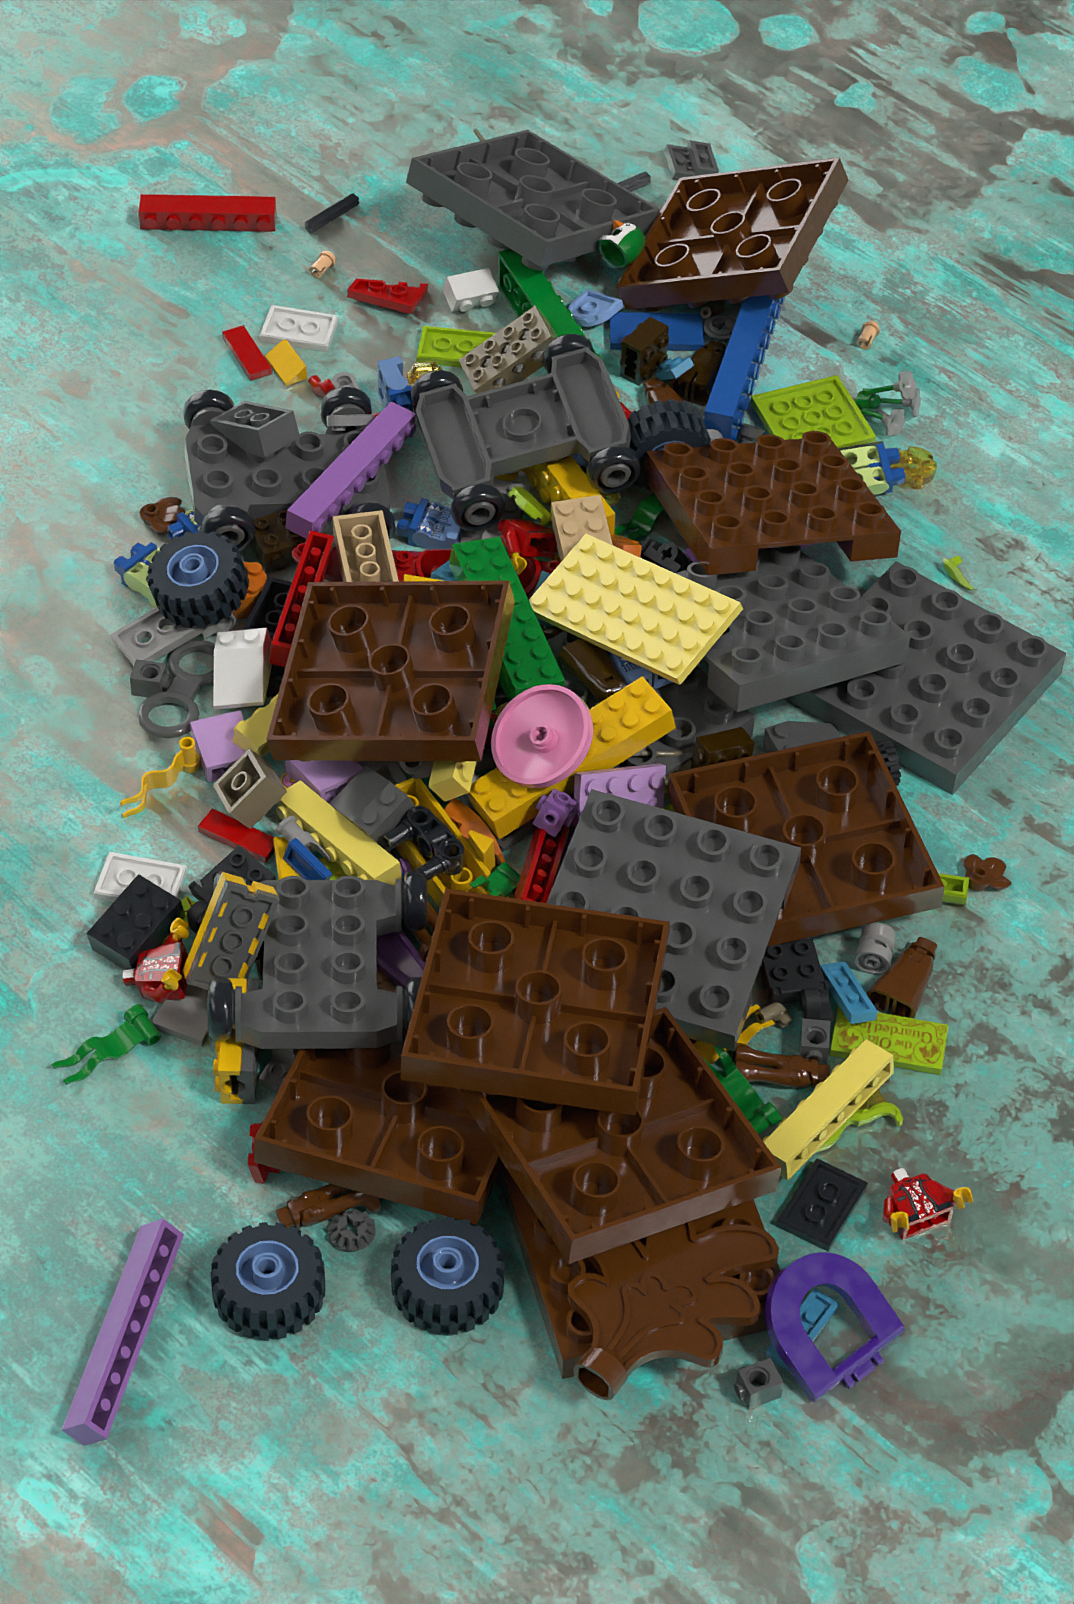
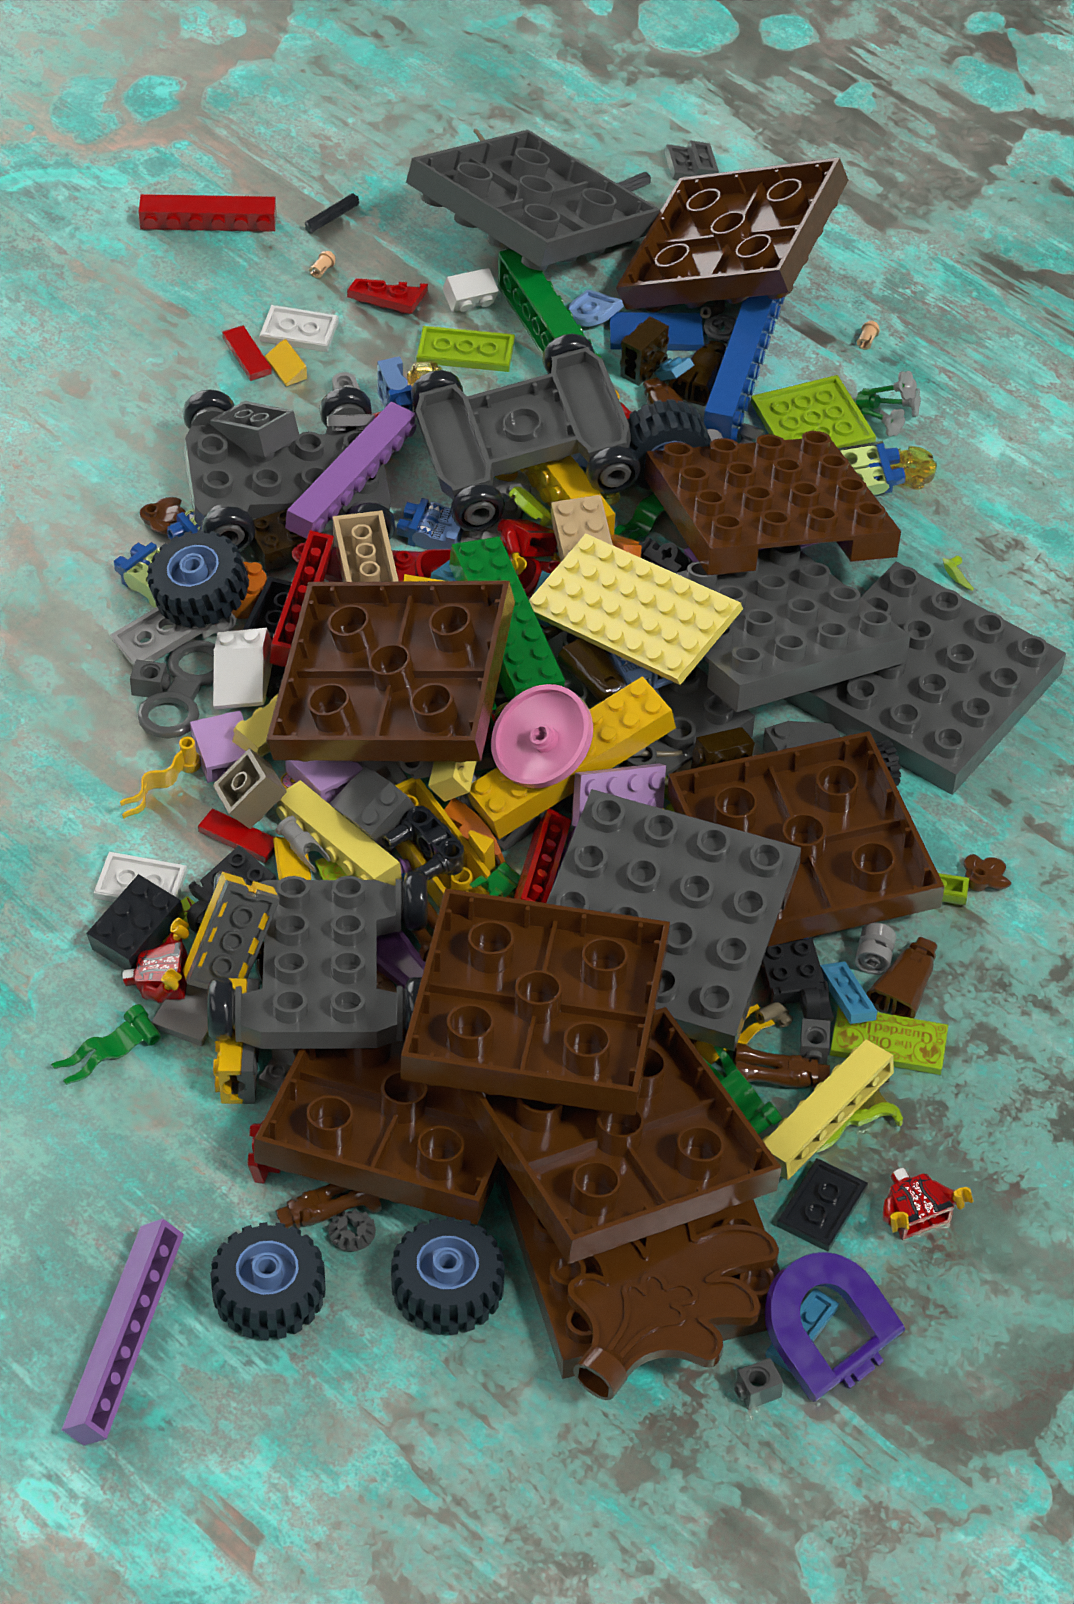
blue tile [283,838,332,880] -> none
red arm [308,375,335,397] -> none
dark tan brick [459,306,557,394] -> none
medium lavender brick [532,788,577,838] -> none
green piece [597,220,646,268] -> none

